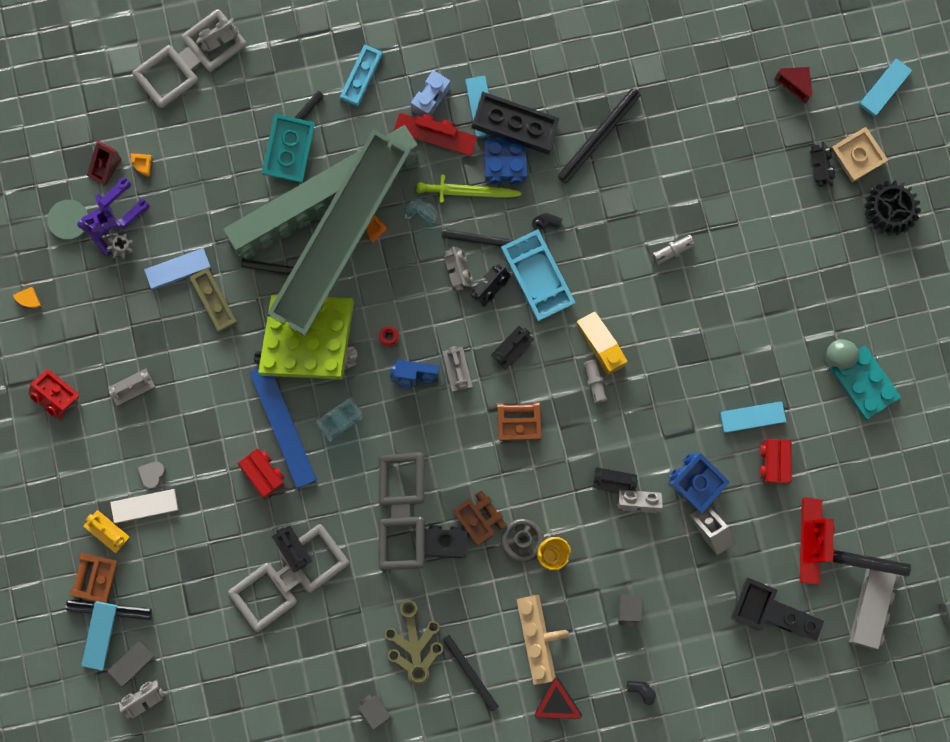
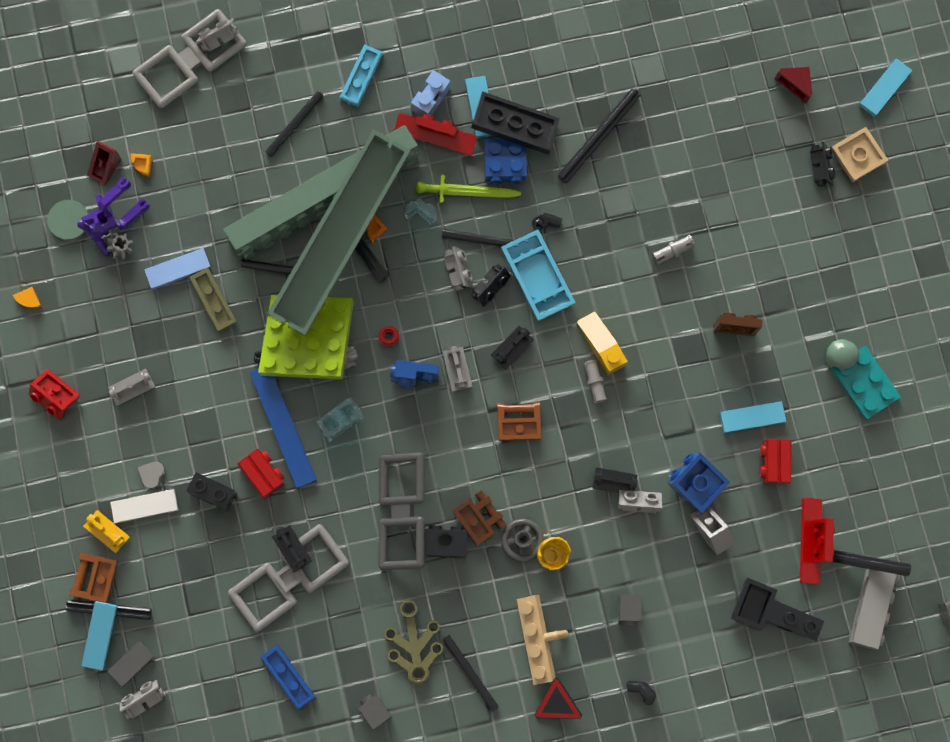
teal plate [261,113,315,184] -> none
black gear [864,180,921,236] -> none
none -> black brick [186,472,237,512]
none -> blue tile [260,644,316,710]
none -> black axle [355,238,389,283]
none -> reddish brown plate [713,313,763,336]

